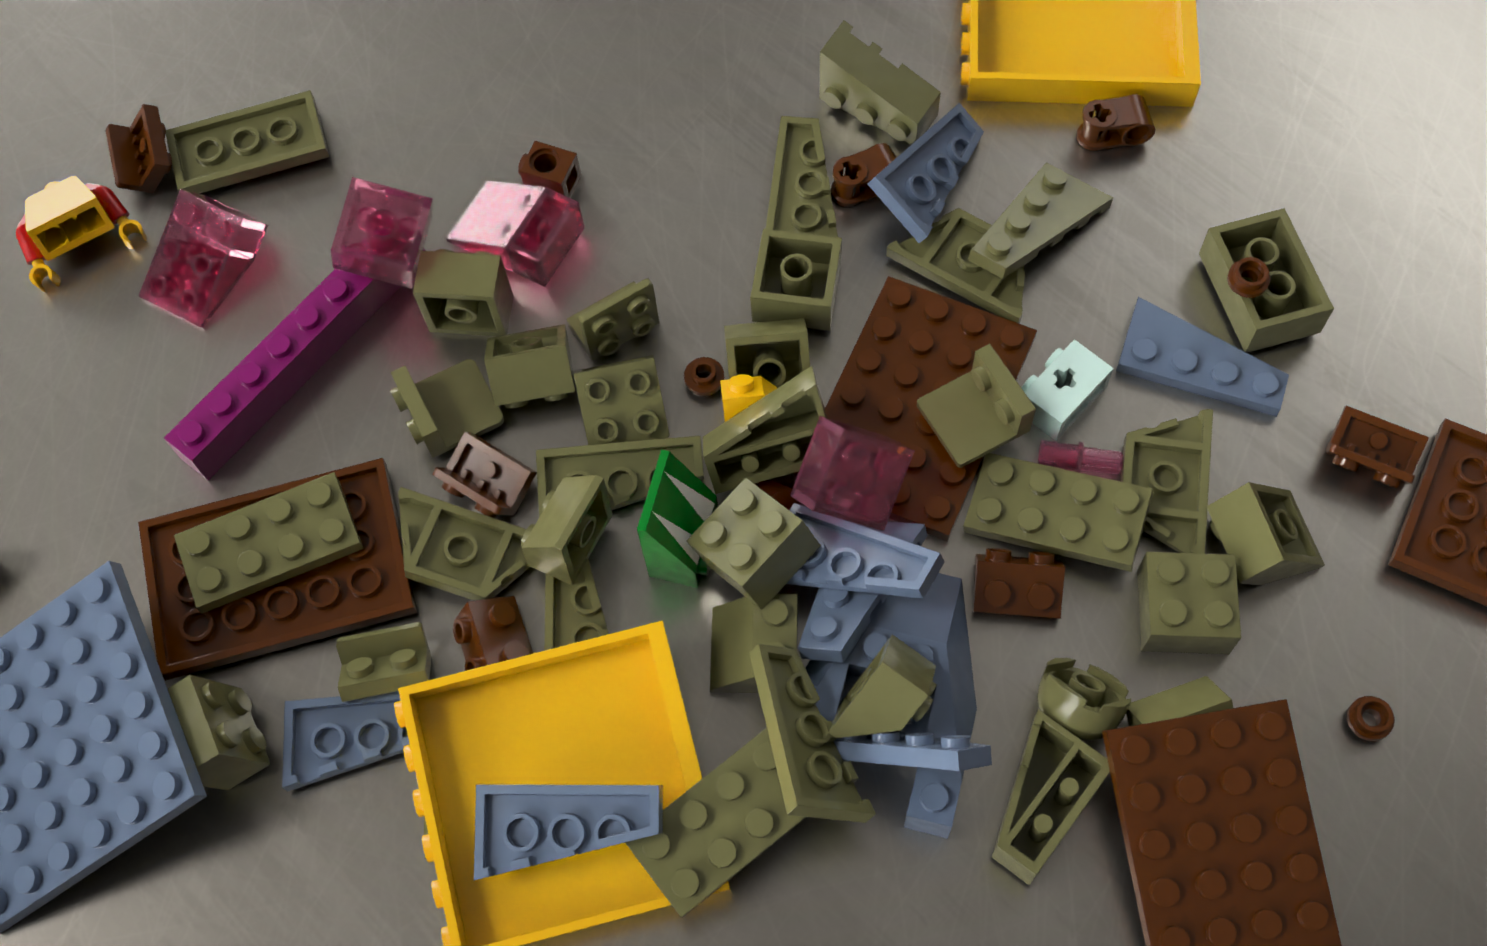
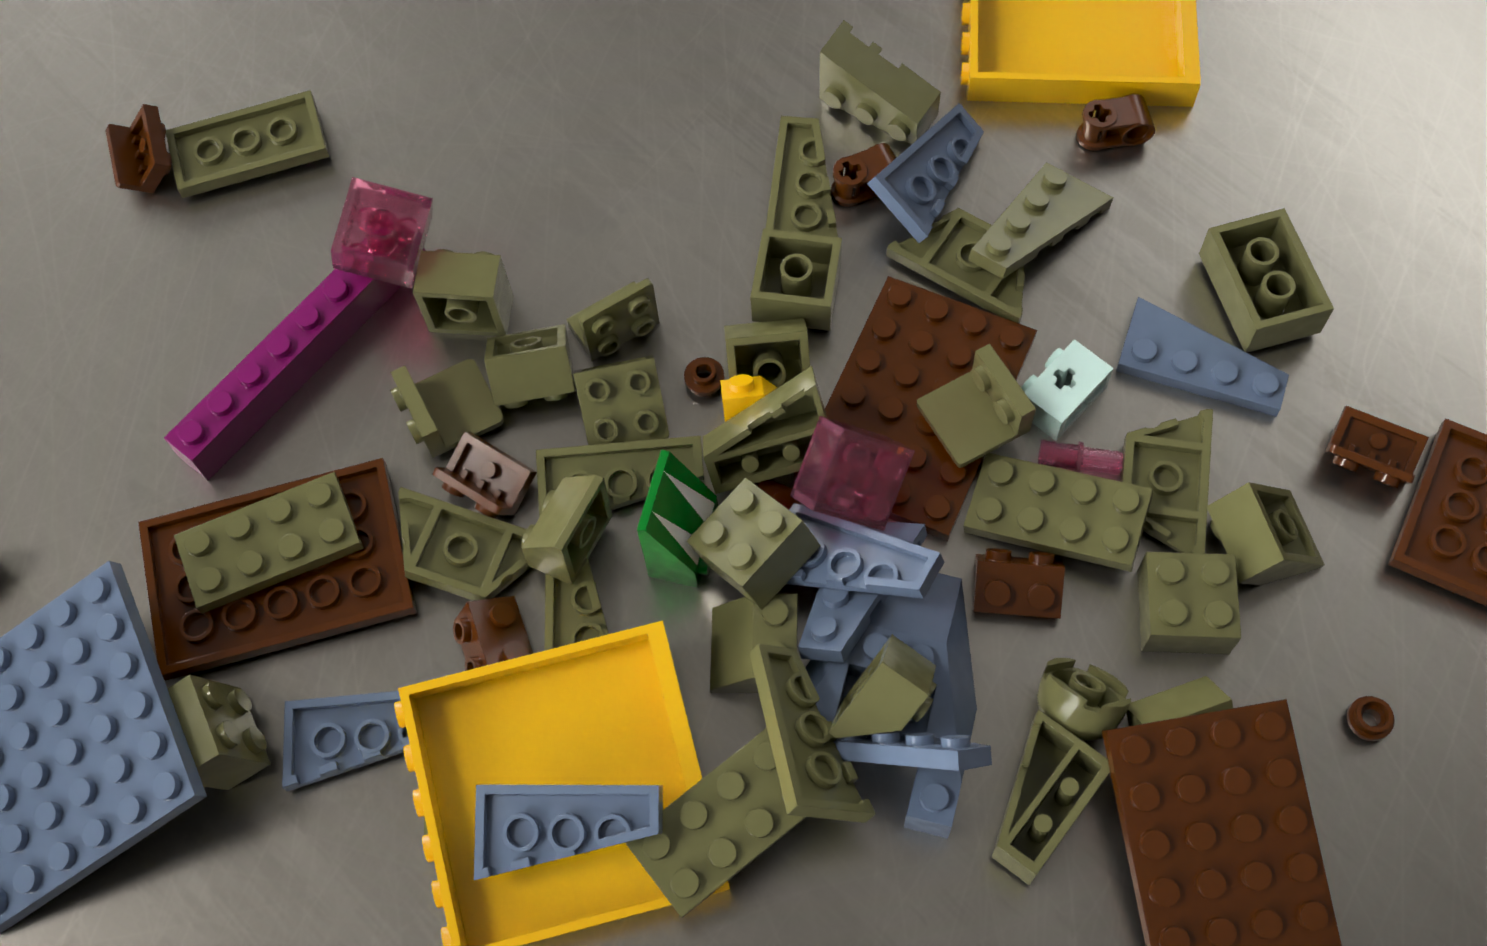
yellow torso [16,176,147,292] -> none
clear pink slope [138,189,268,328] -> none
olive bracket [336,622,432,702] -> none
clear pink slope [446,181,585,287] -> none
reddish brown brick [518,141,582,205] -> none
reddish brown plate [1227,257,1270,298] -> none

